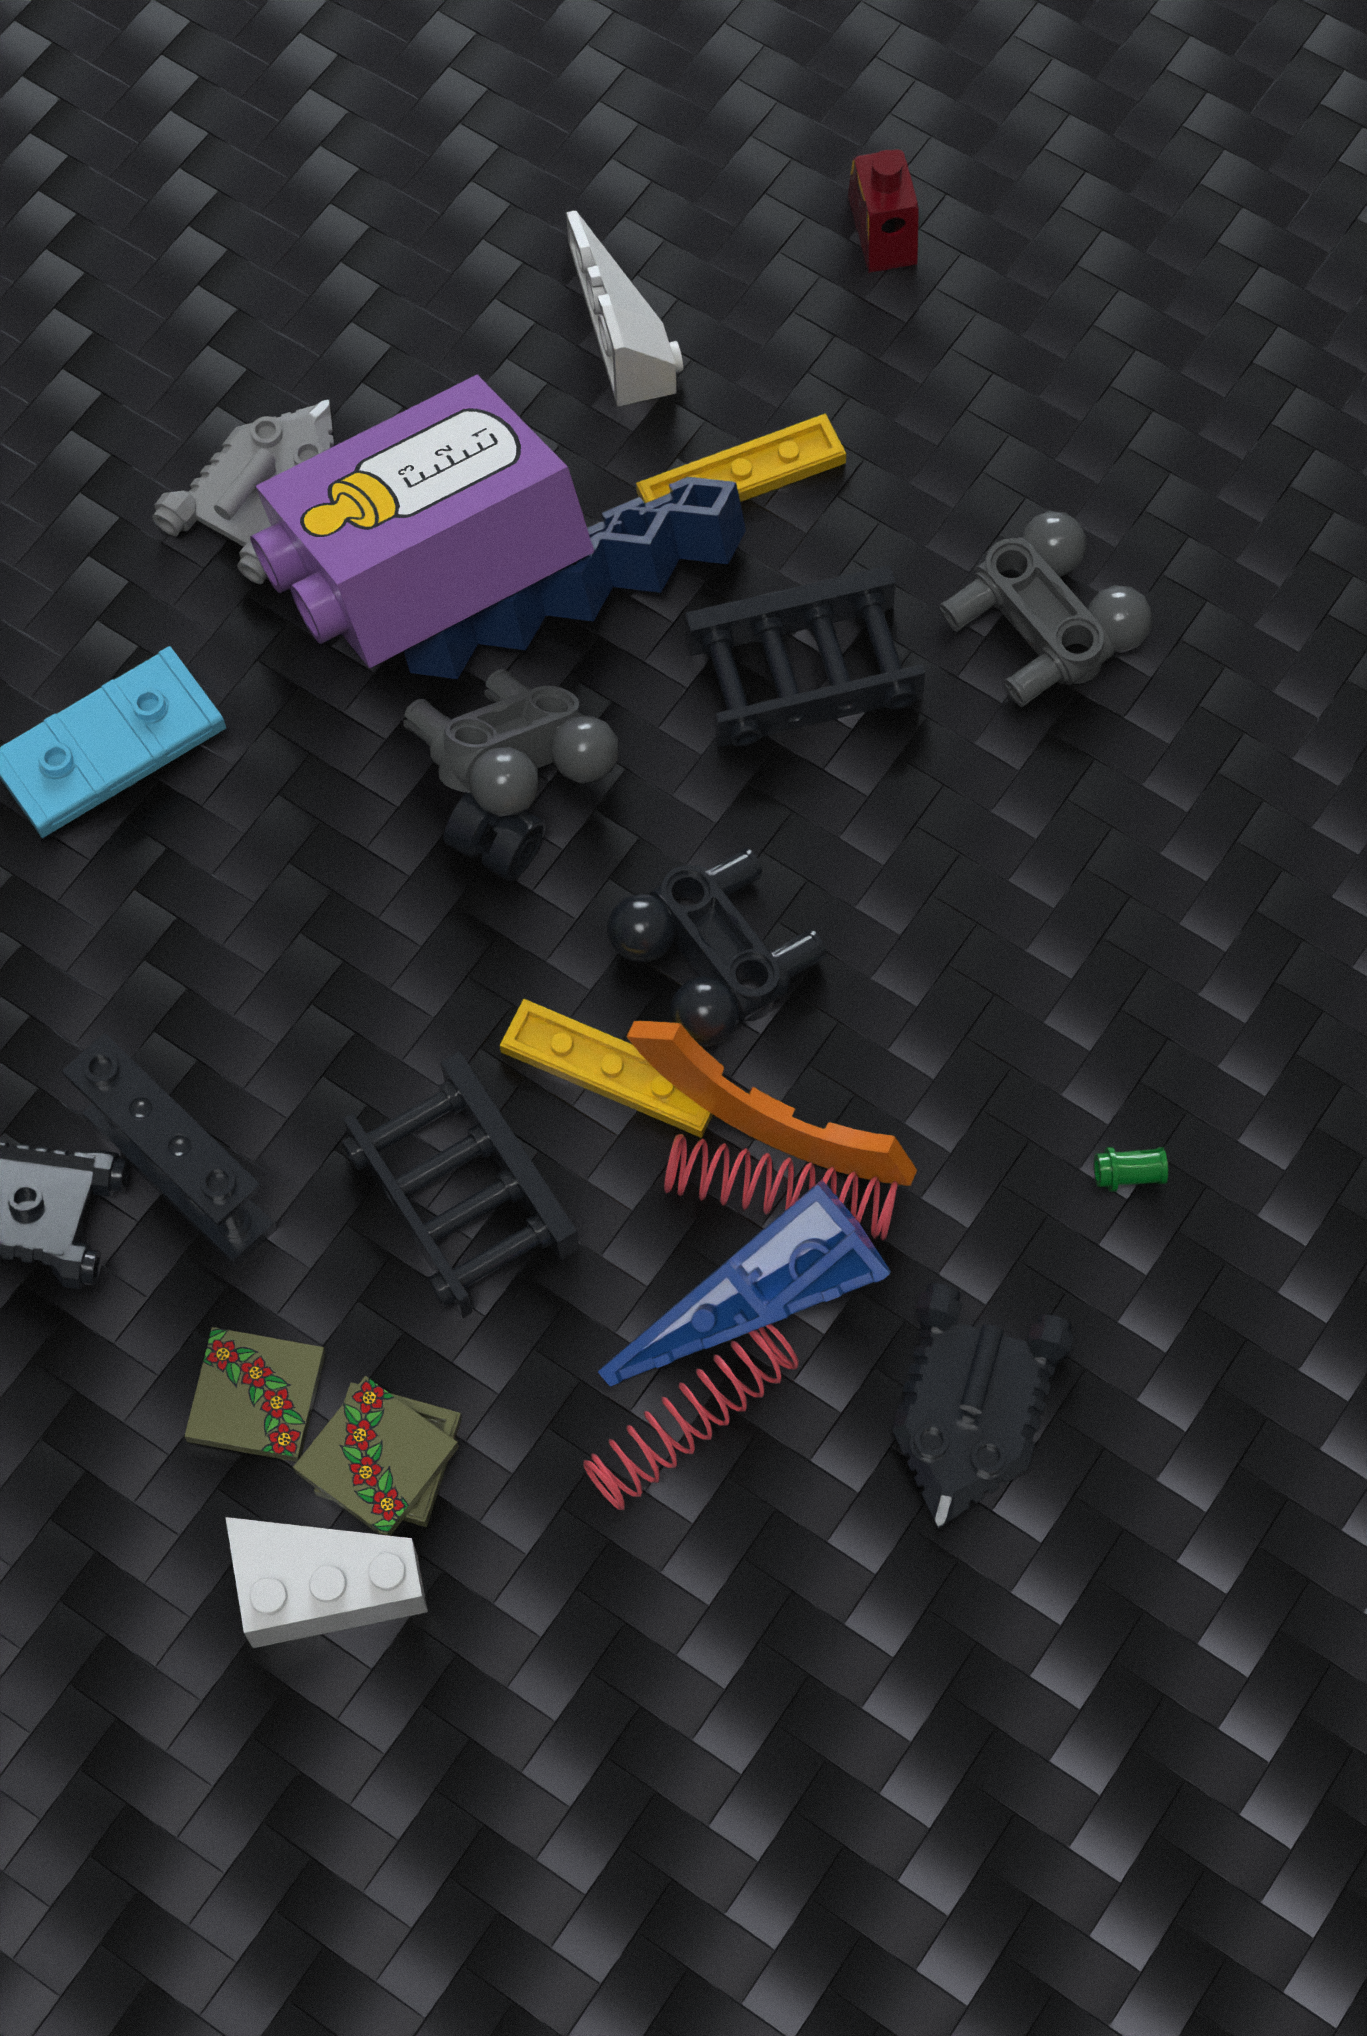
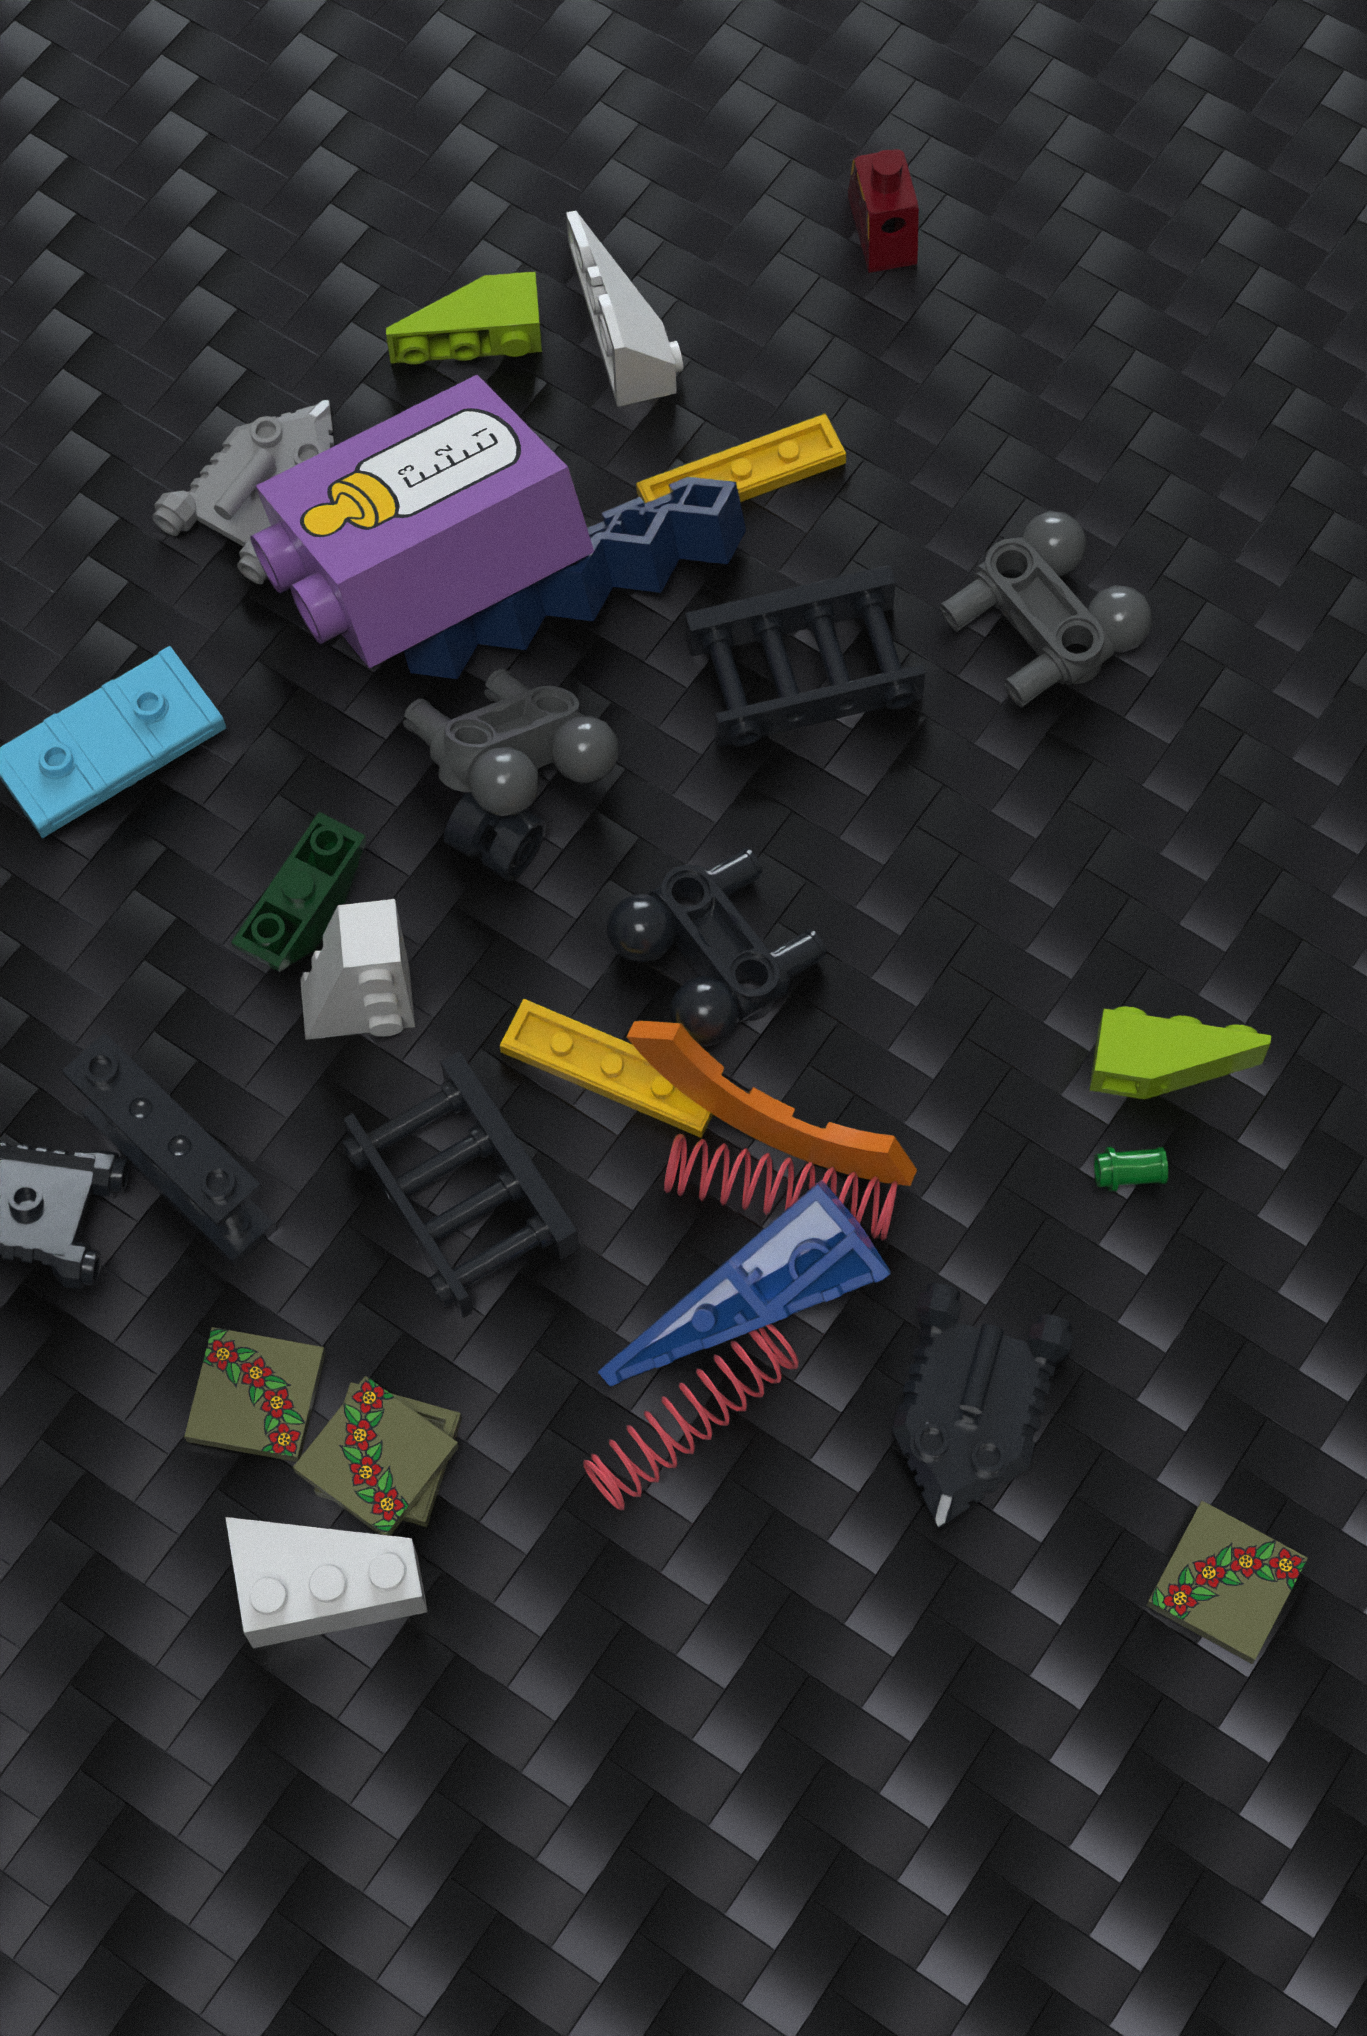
none -> dark green slope [231,812,367,972]
none -> white wedge [300,899,415,1040]
none -> lime slope [386,272,542,364]
none -> lime slope [1089,1007,1271,1100]
none -> olive tile [1146,1501,1308,1664]

